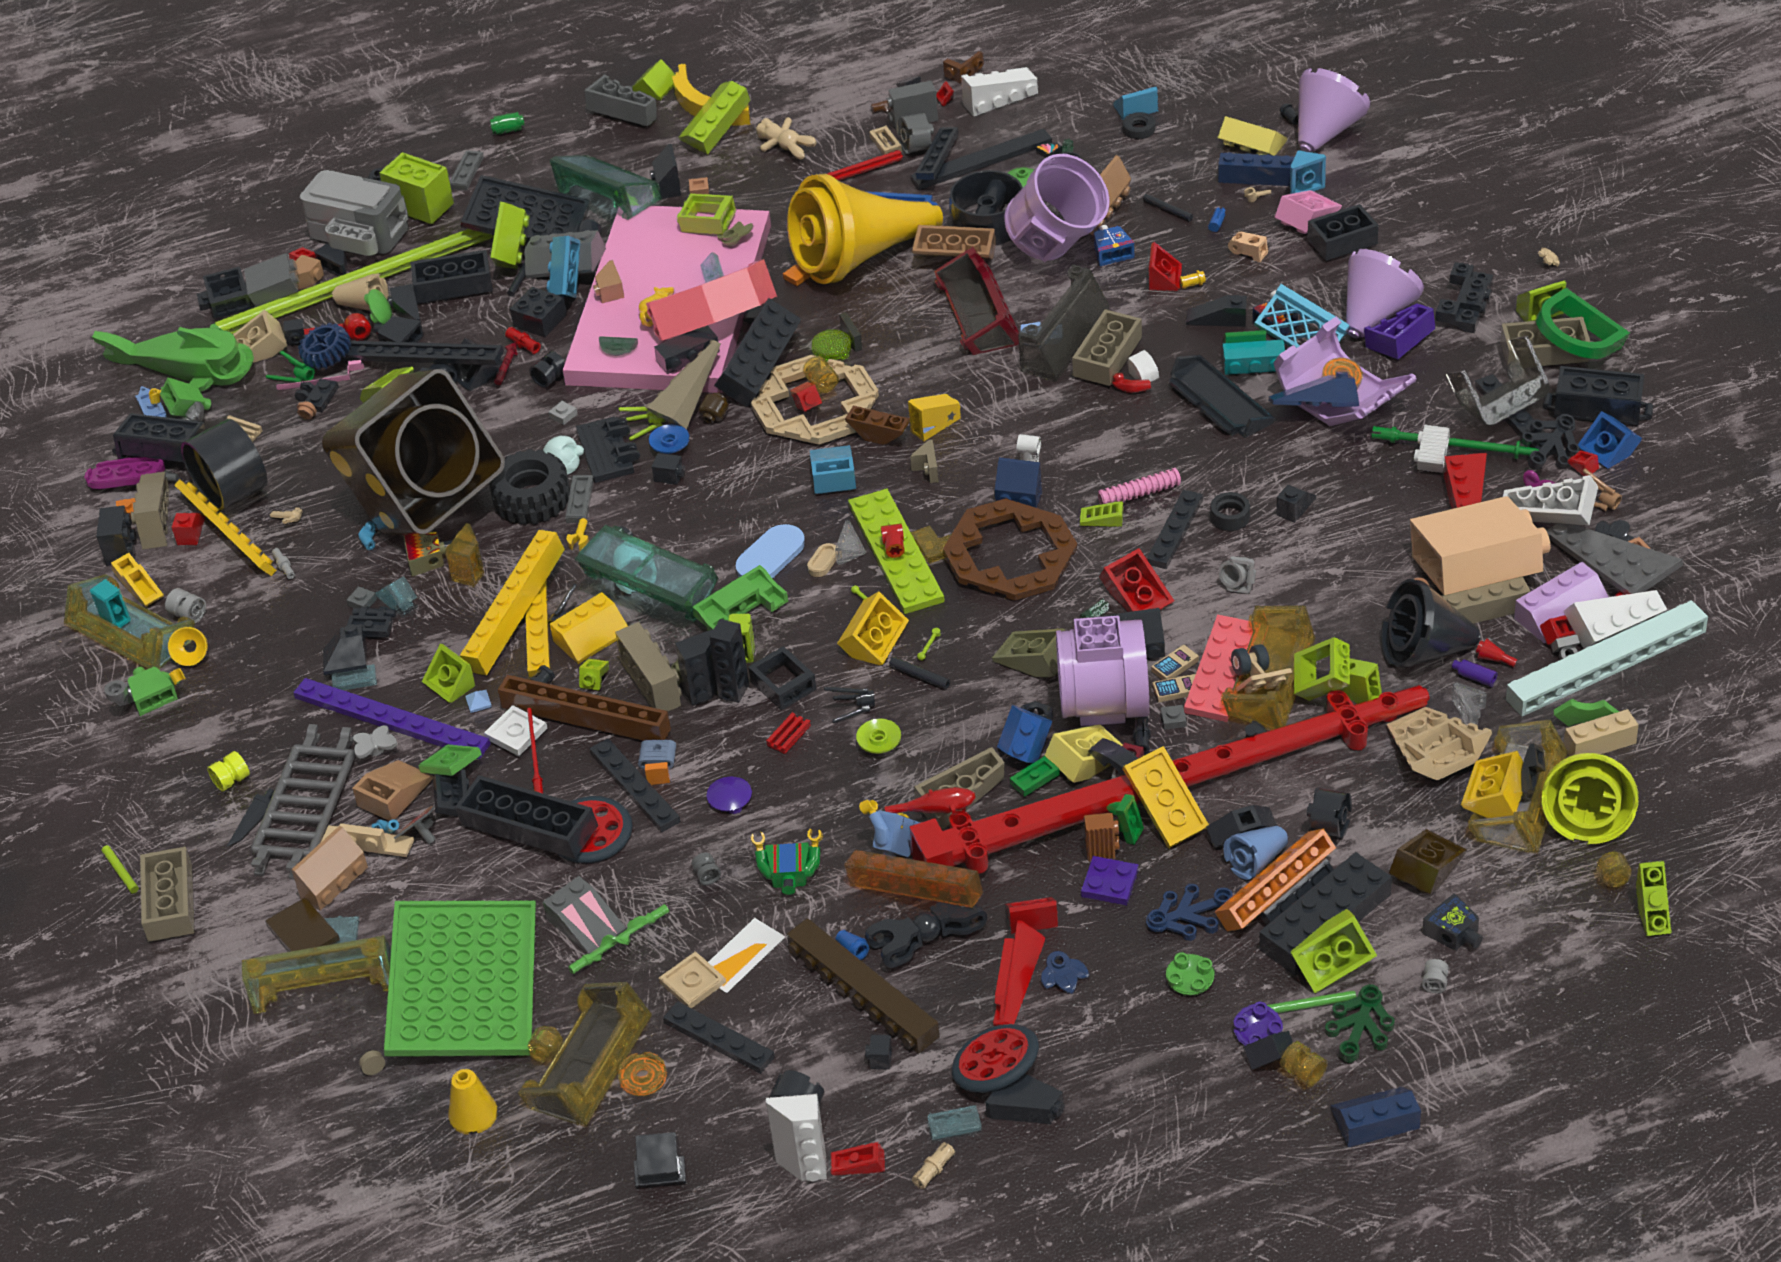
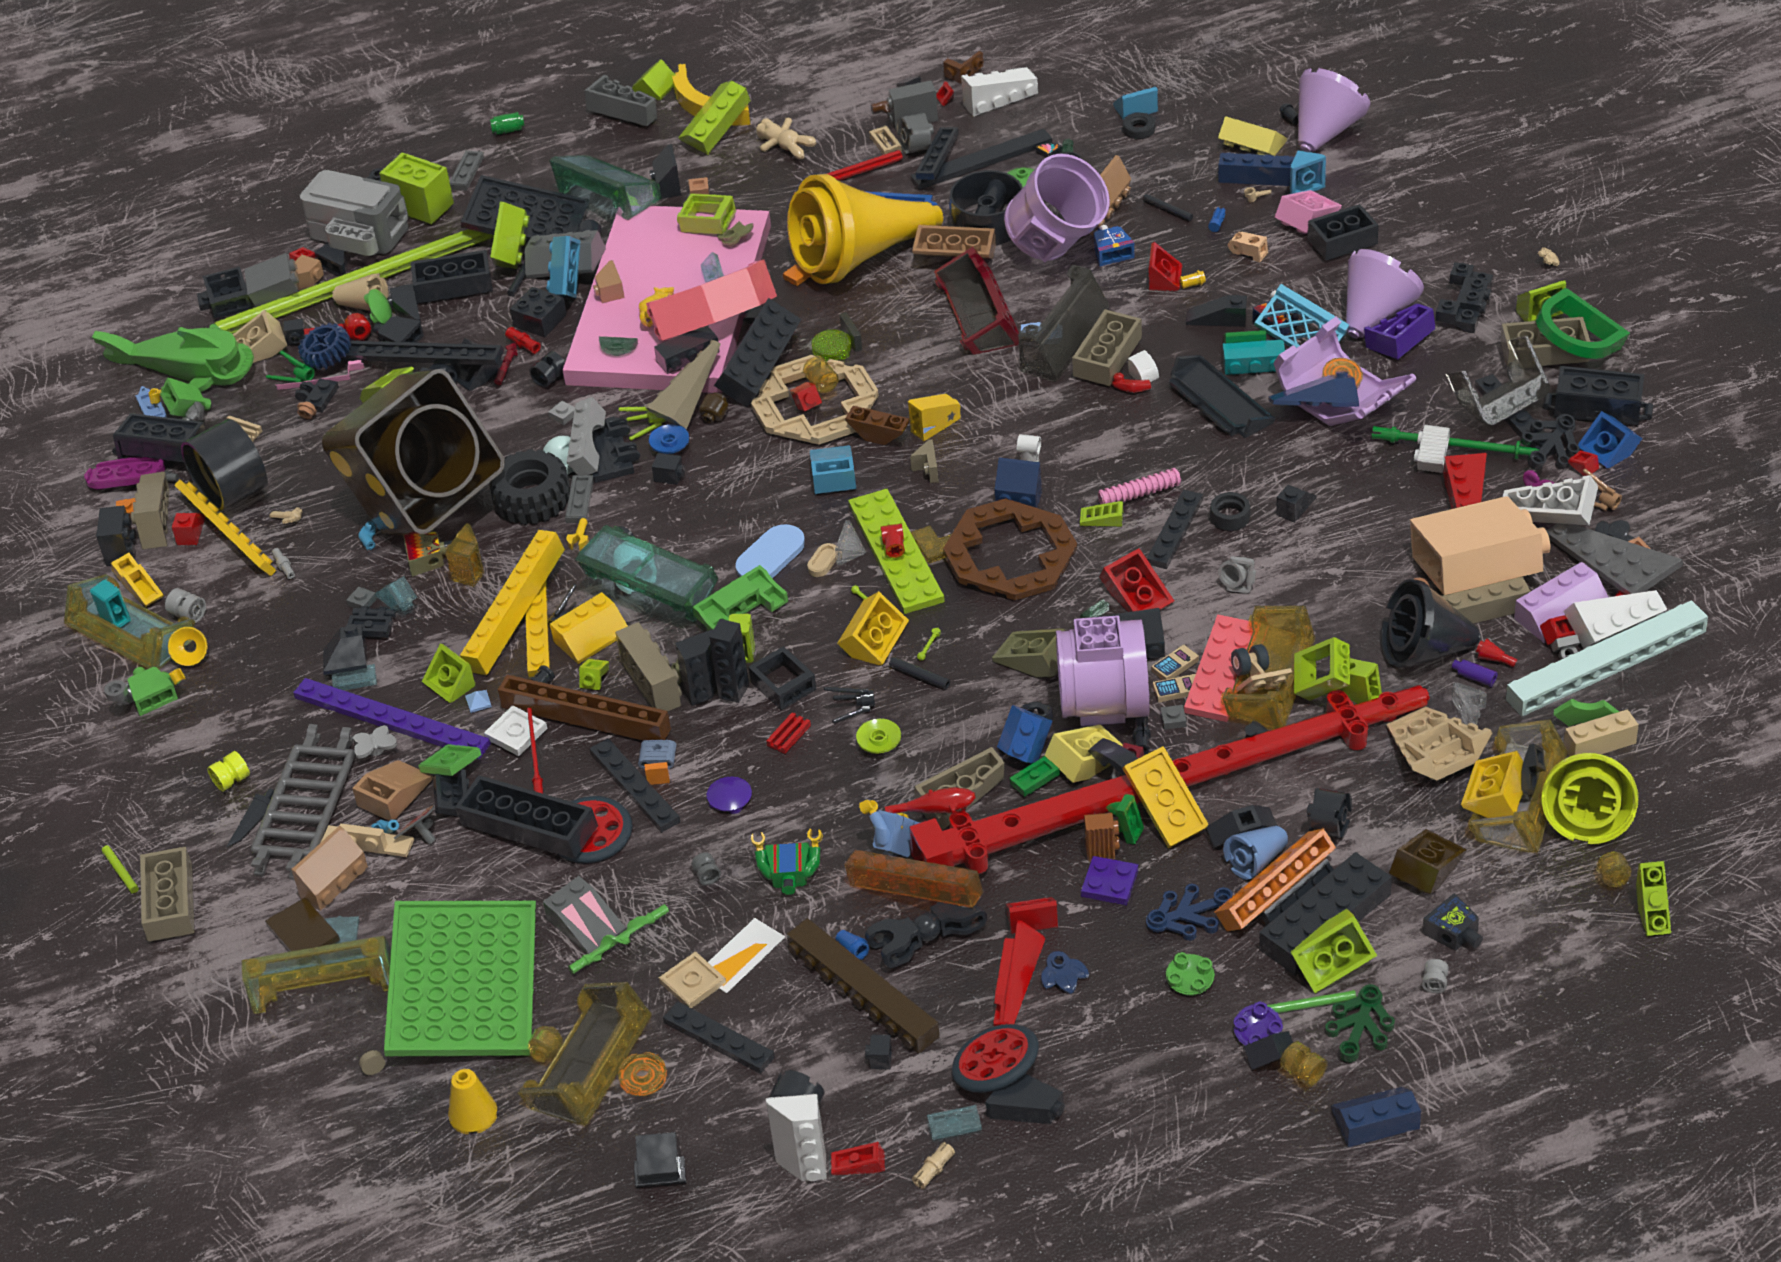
none -> light grey arch [567,397,606,475]

